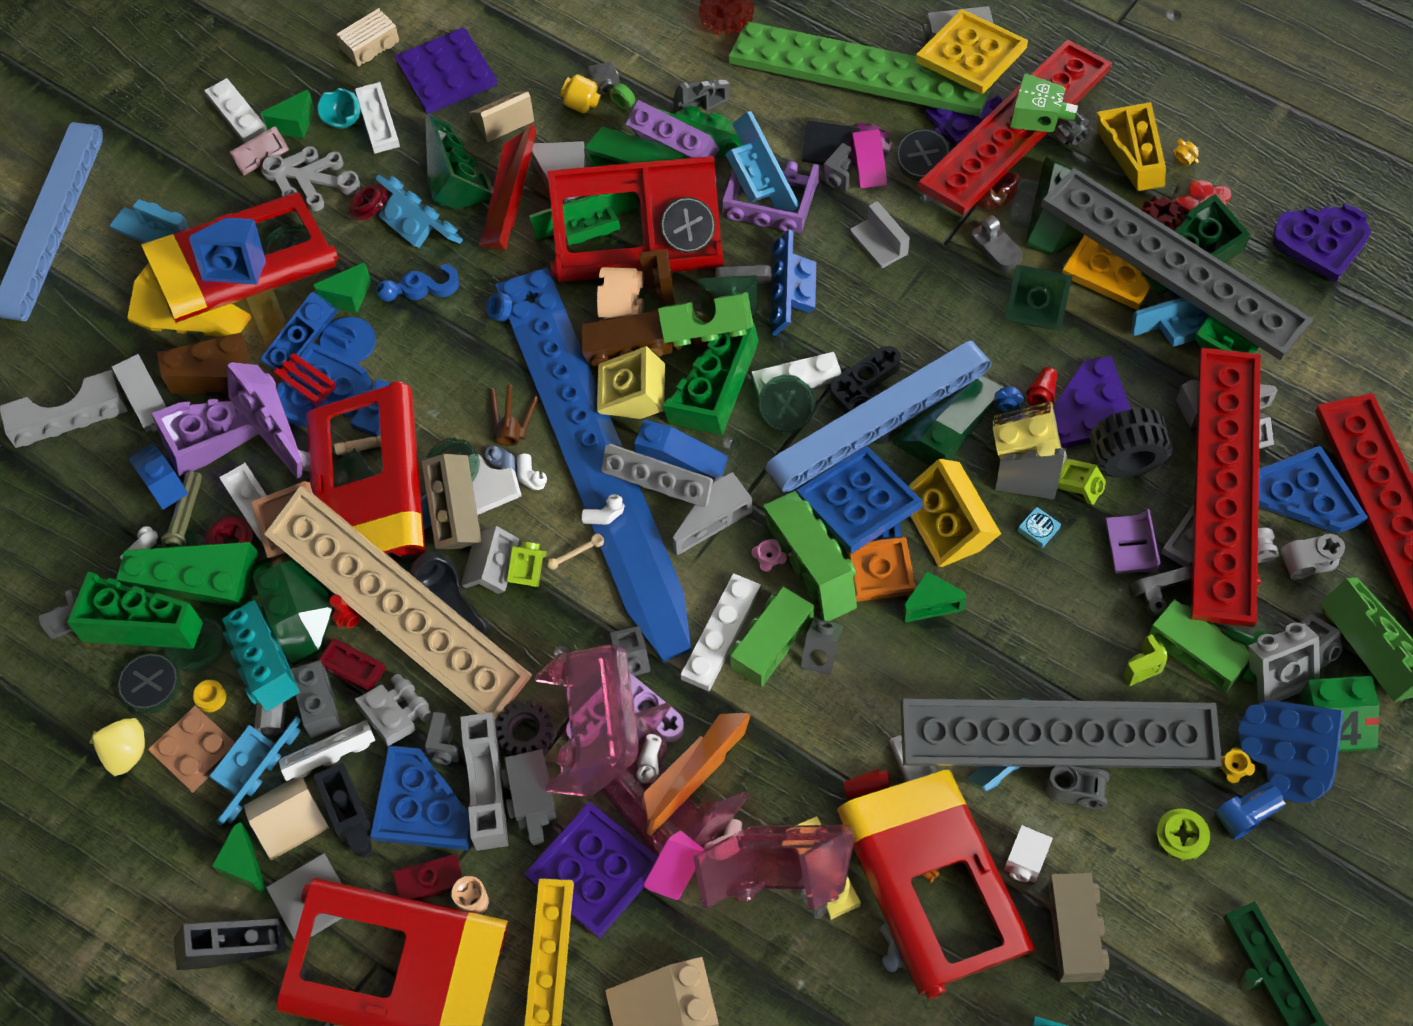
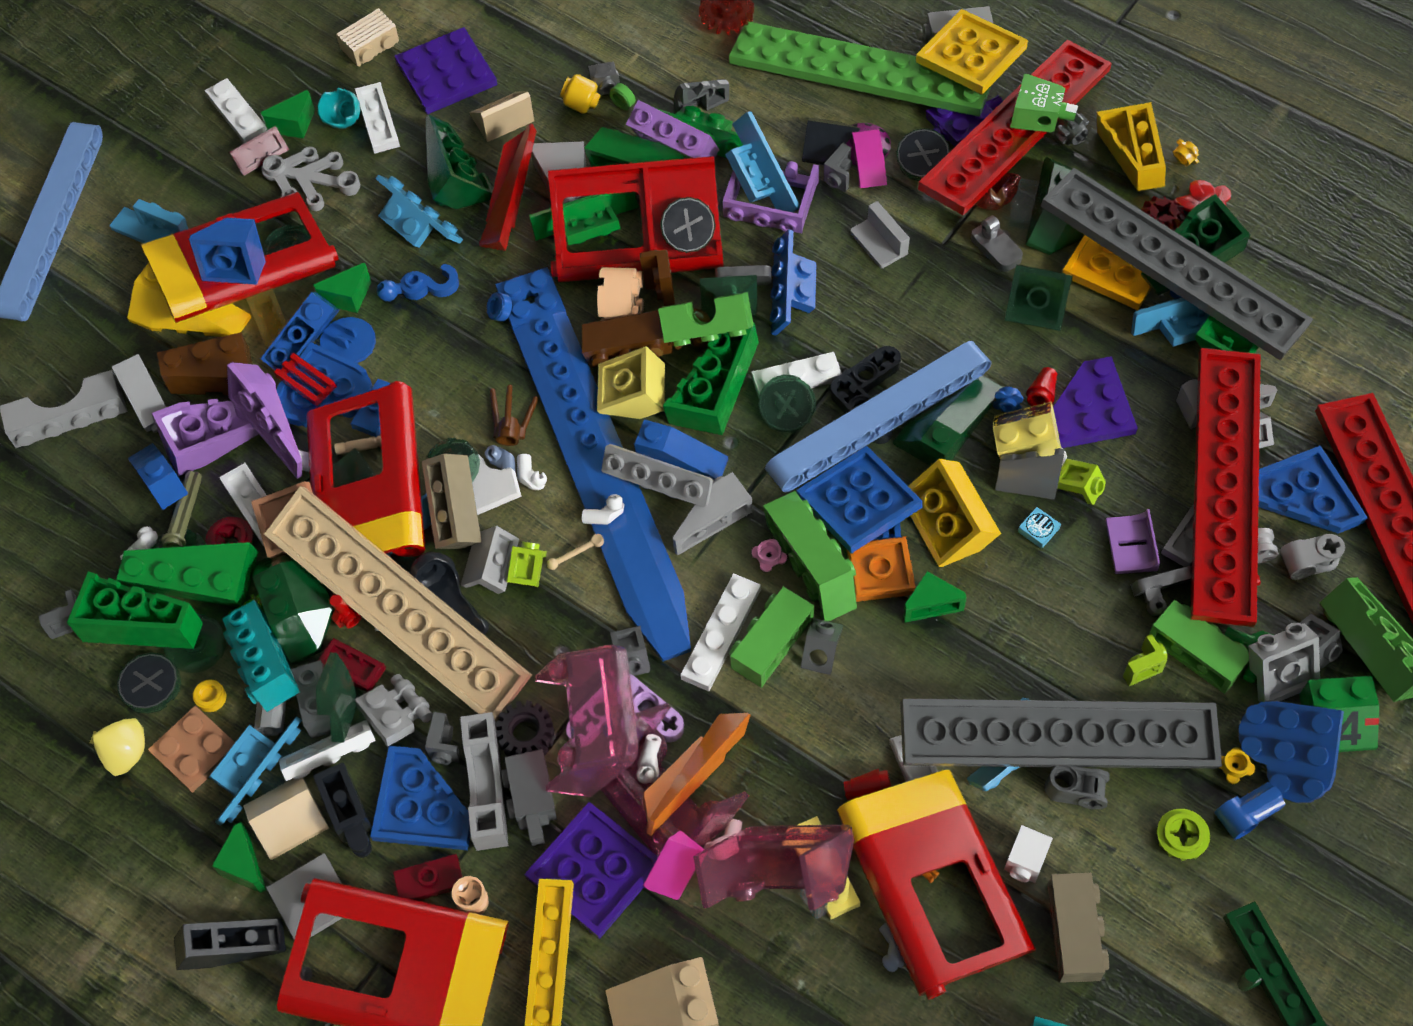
dark red gear [349,184,388,221] -> none
black tyre [1089,408,1173,478] -> none
dark purple plate [1273,204,1371,282] -> none
none -> clear green slope [316,652,357,743]

